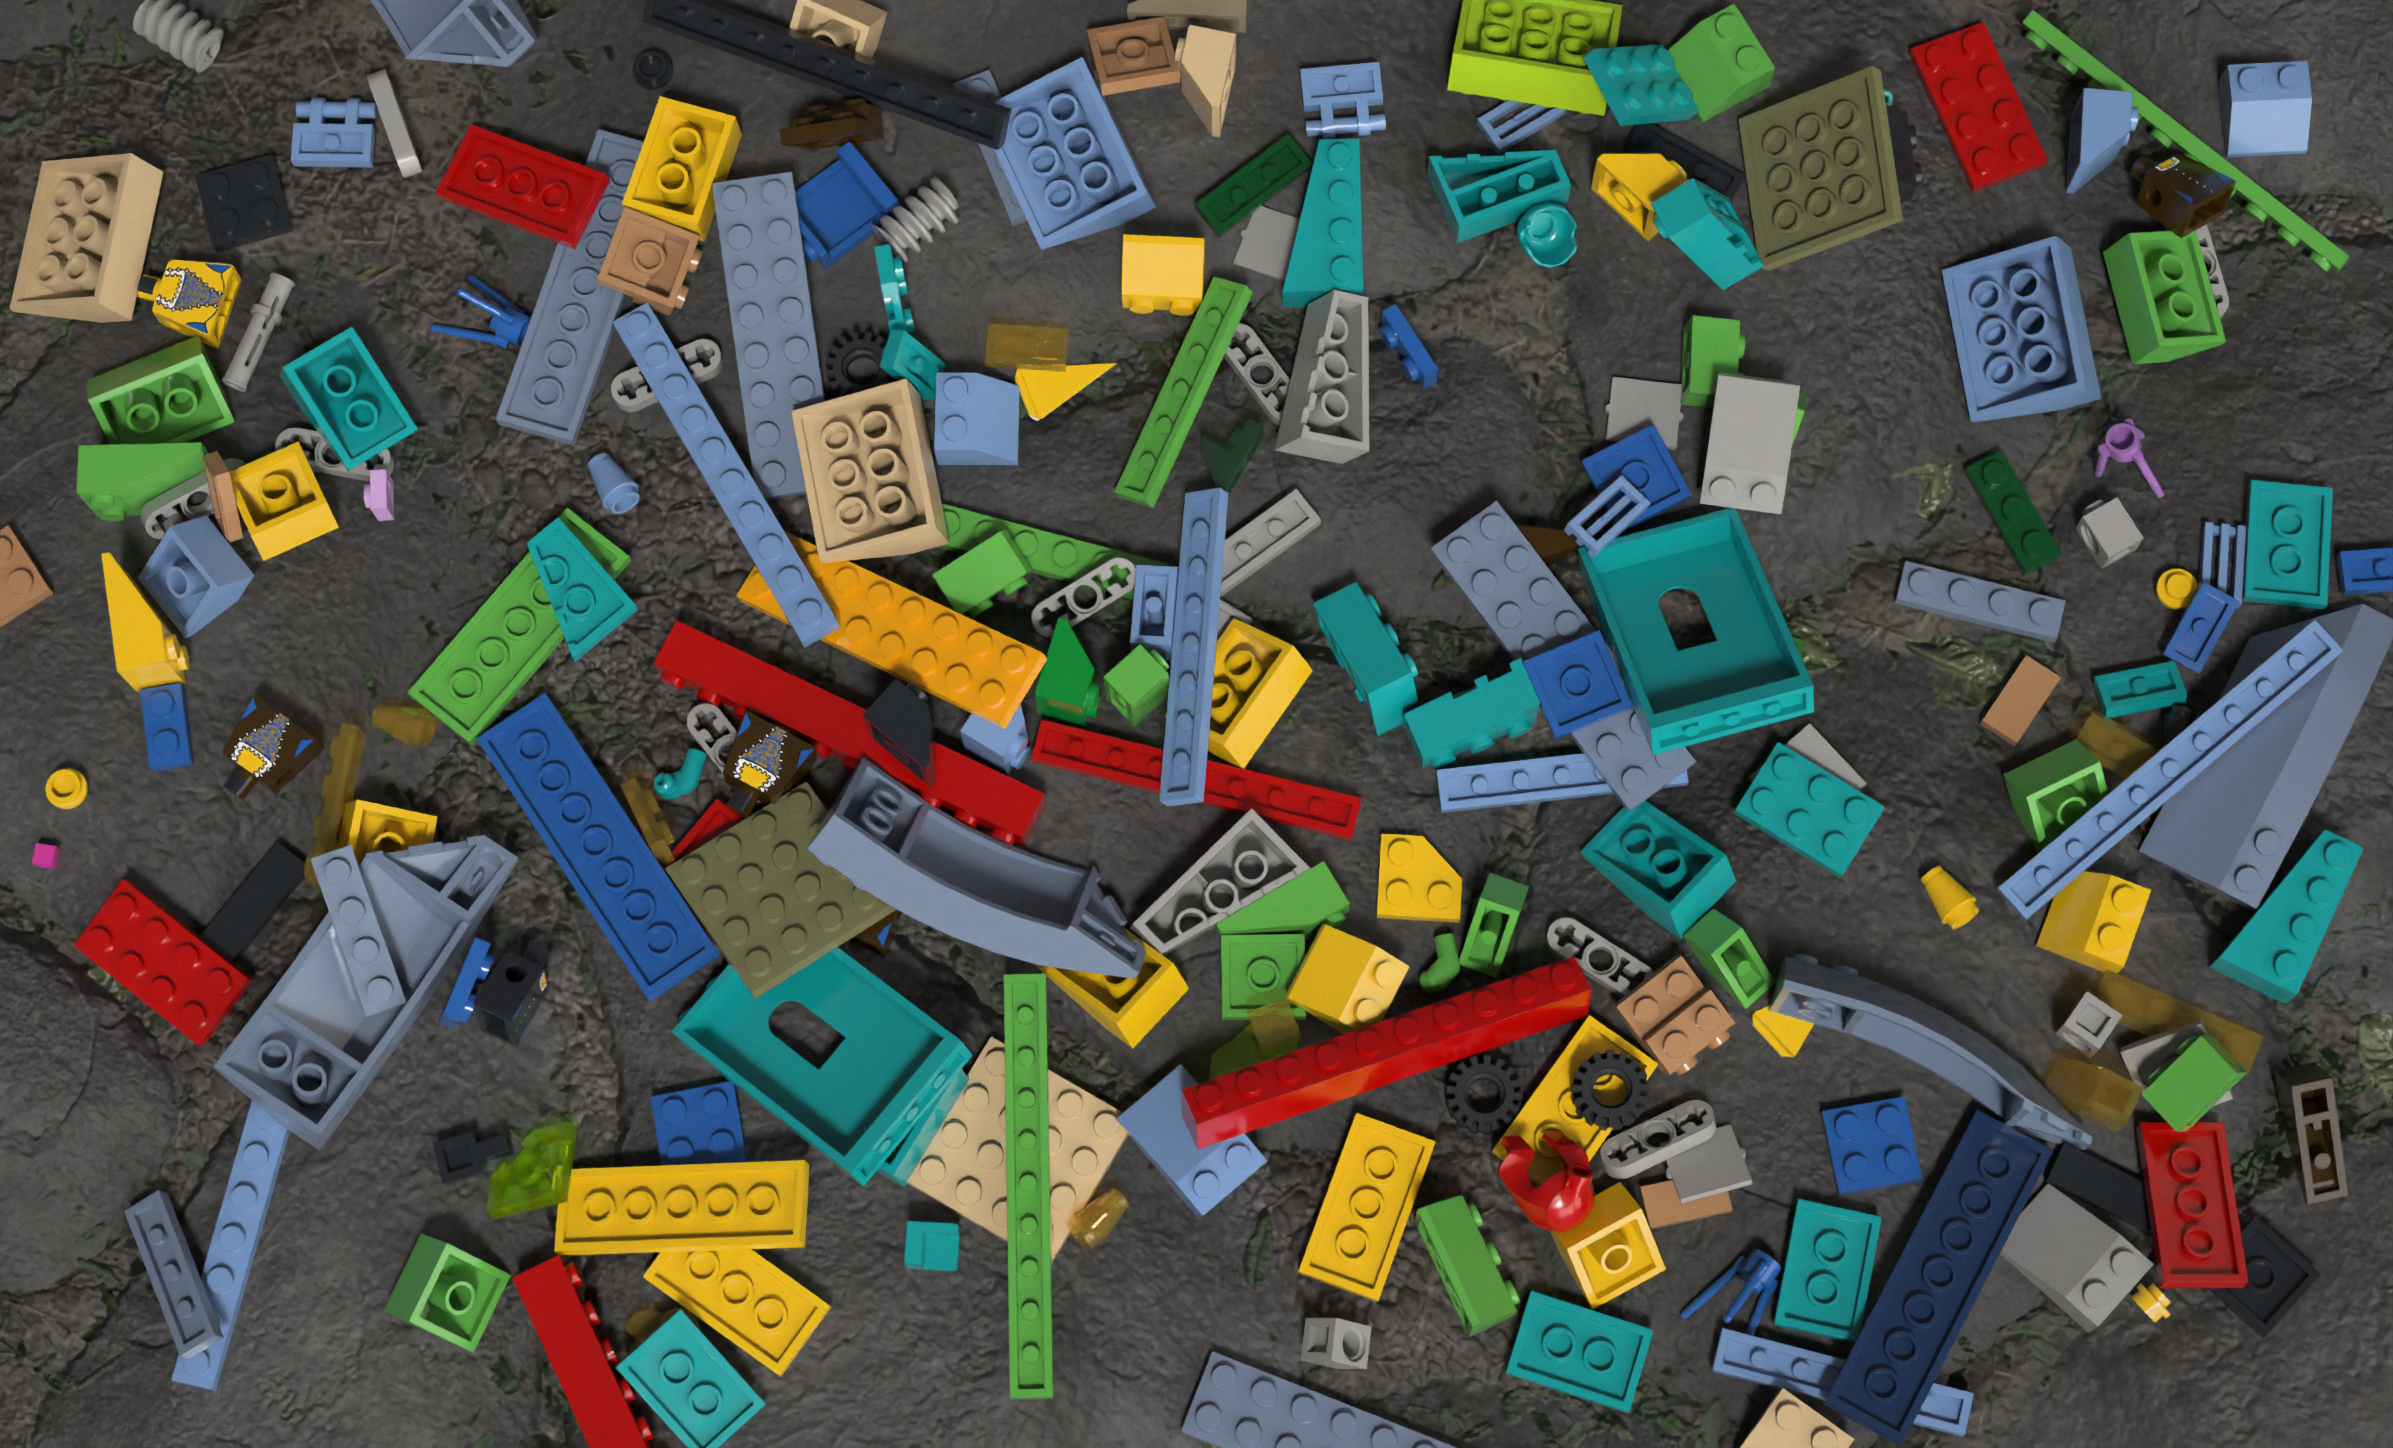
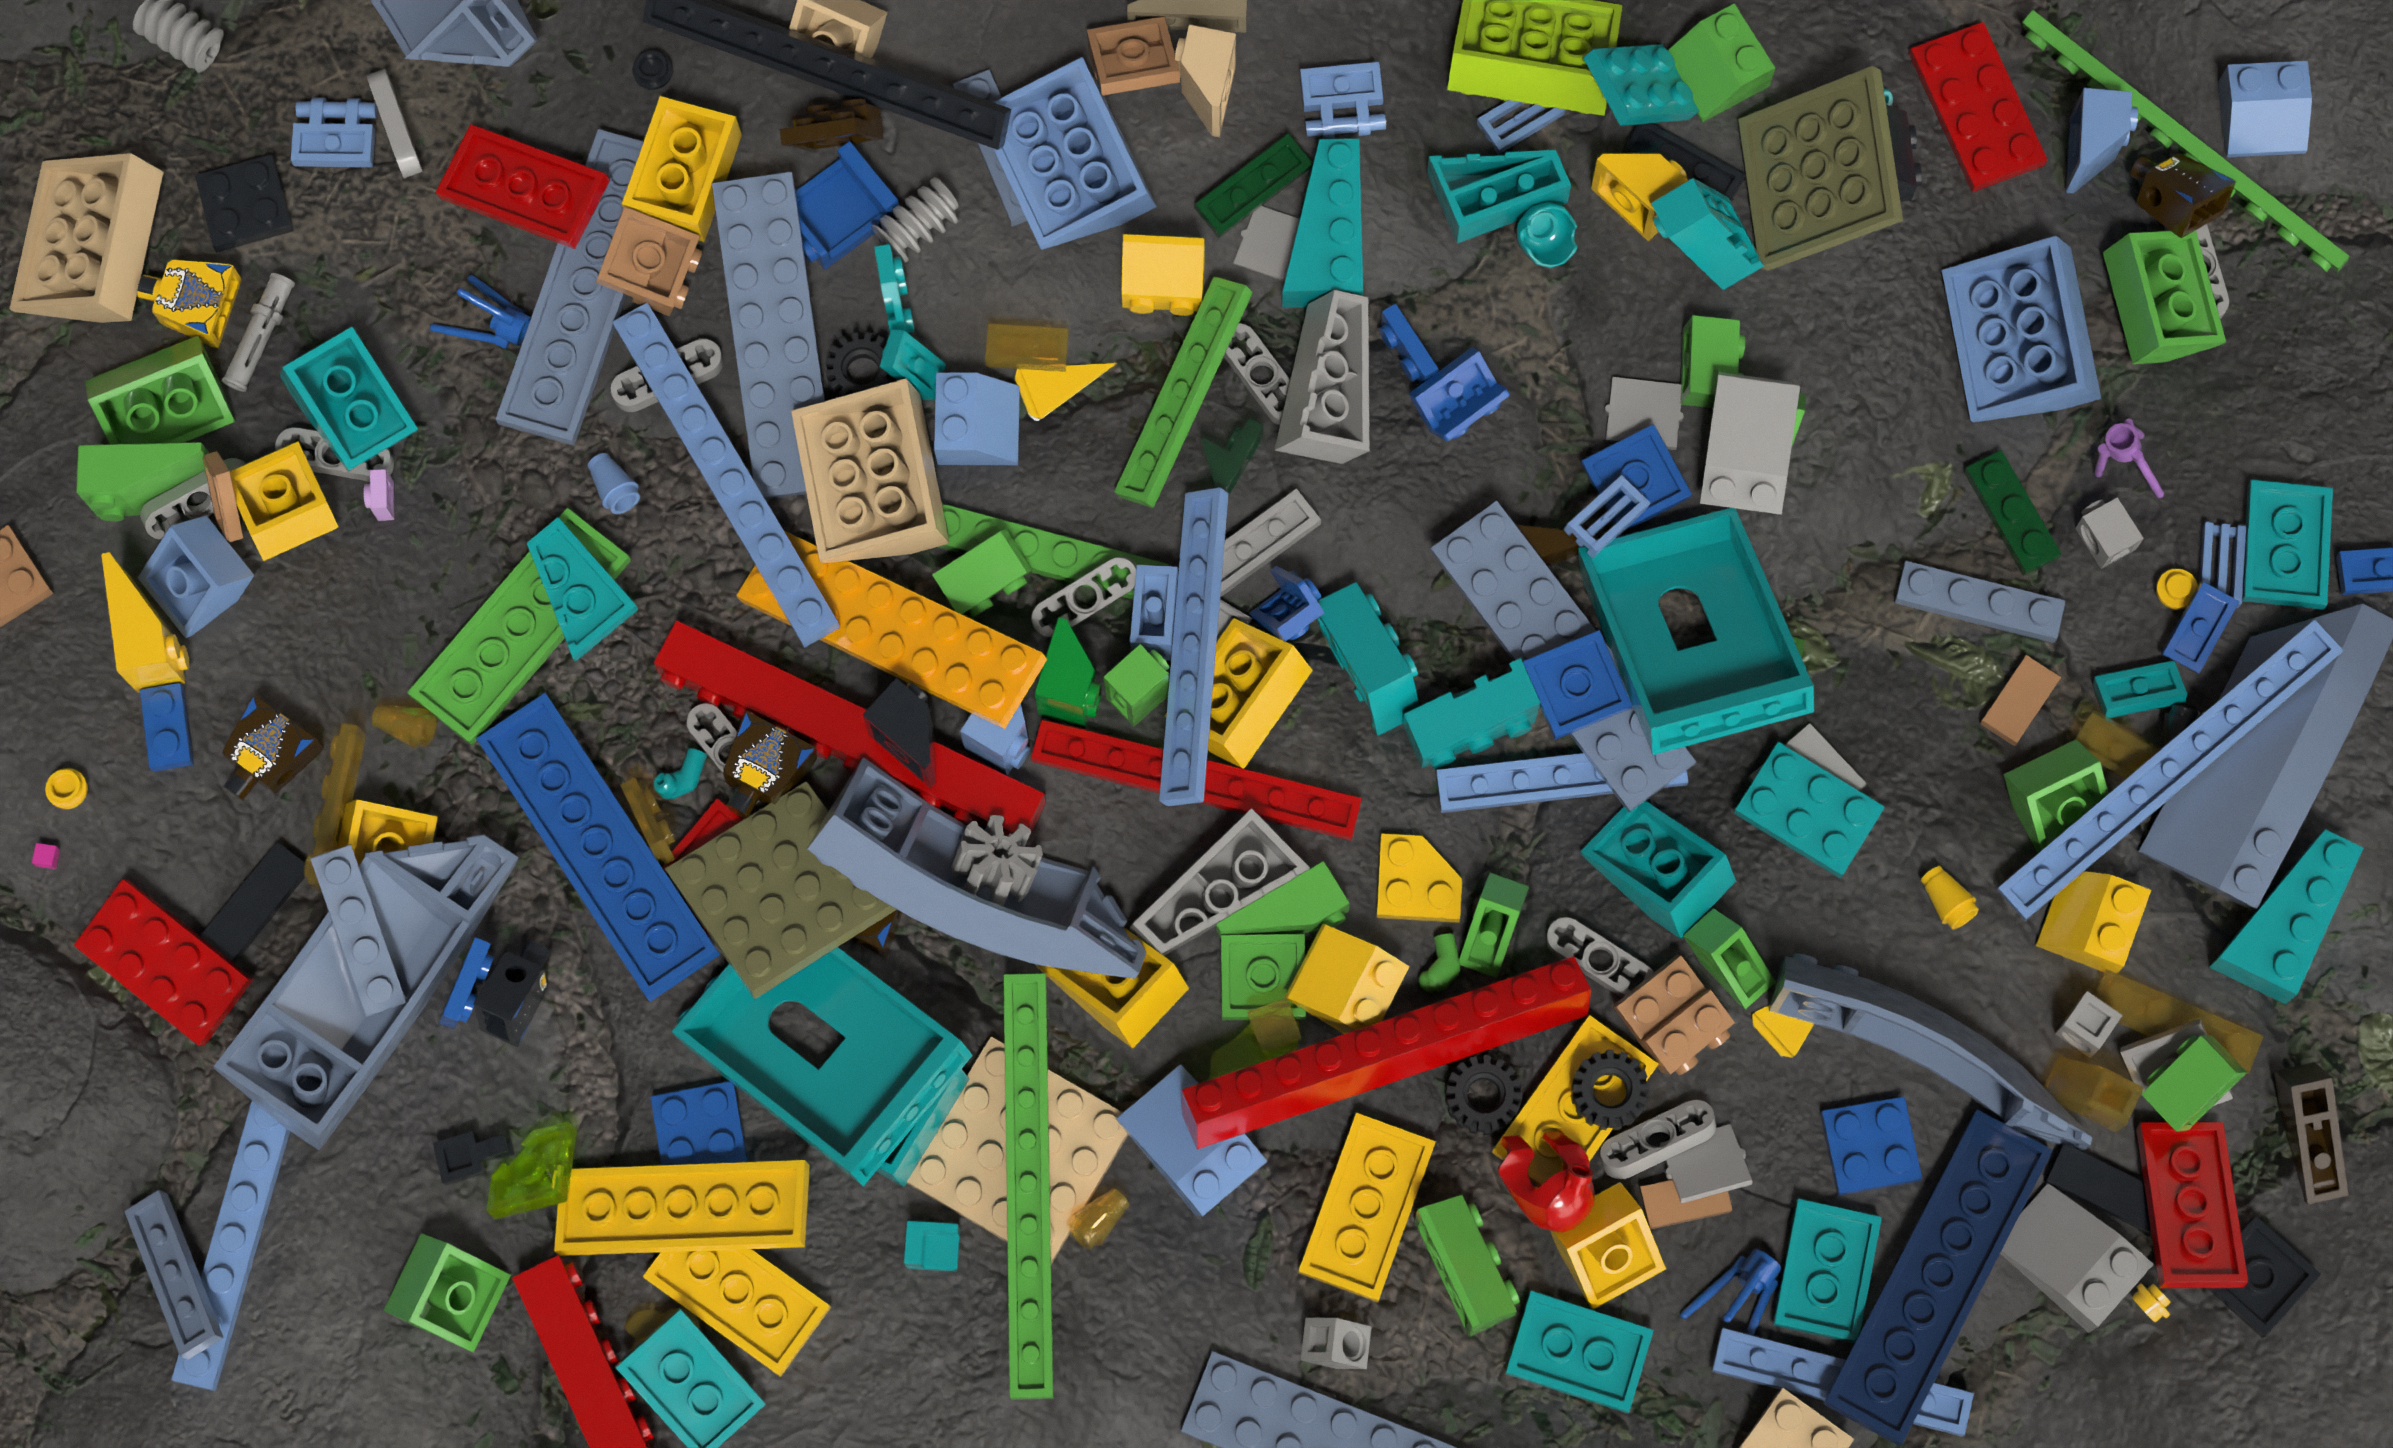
none -> light grey gear [951,815,1043,906]
none -> blue bracket [1249,566,1325,642]
none -> blue bracket [1409,347,1510,441]

